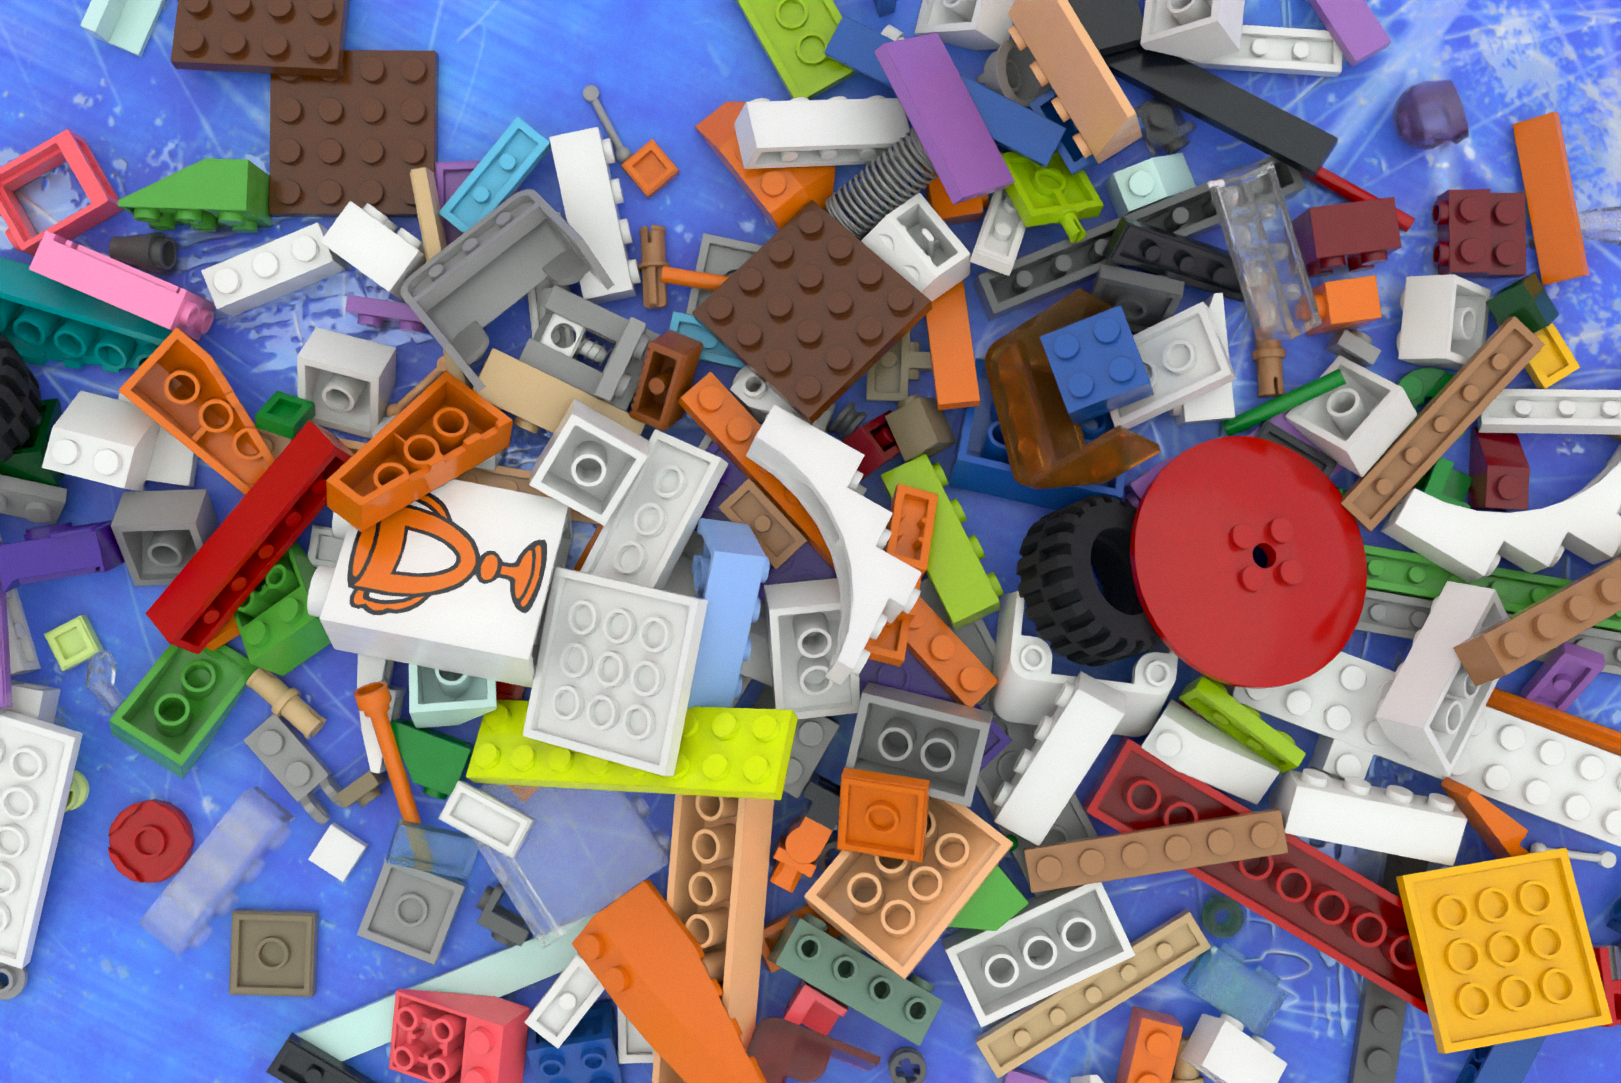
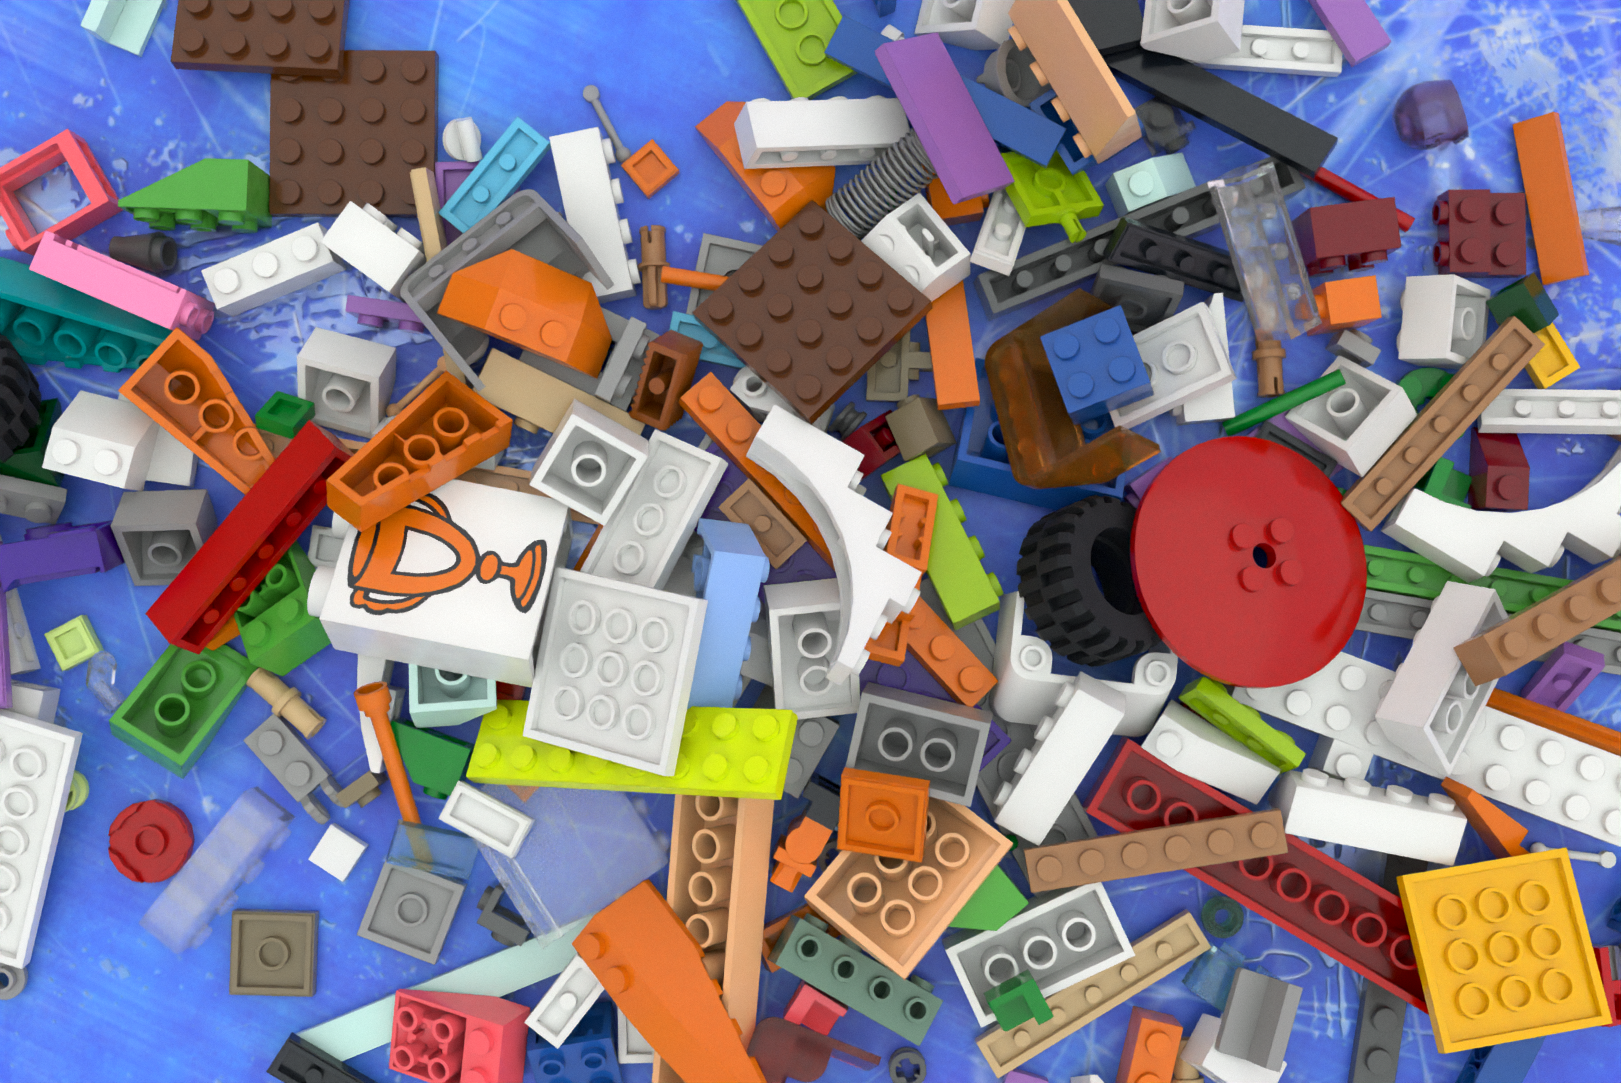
none -> orange wedge [436,249,612,379]
none -> white plate [443,117,483,162]
none -> green panel [983,969,1054,1032]
none -> light grey panel [1214,967,1303,1073]

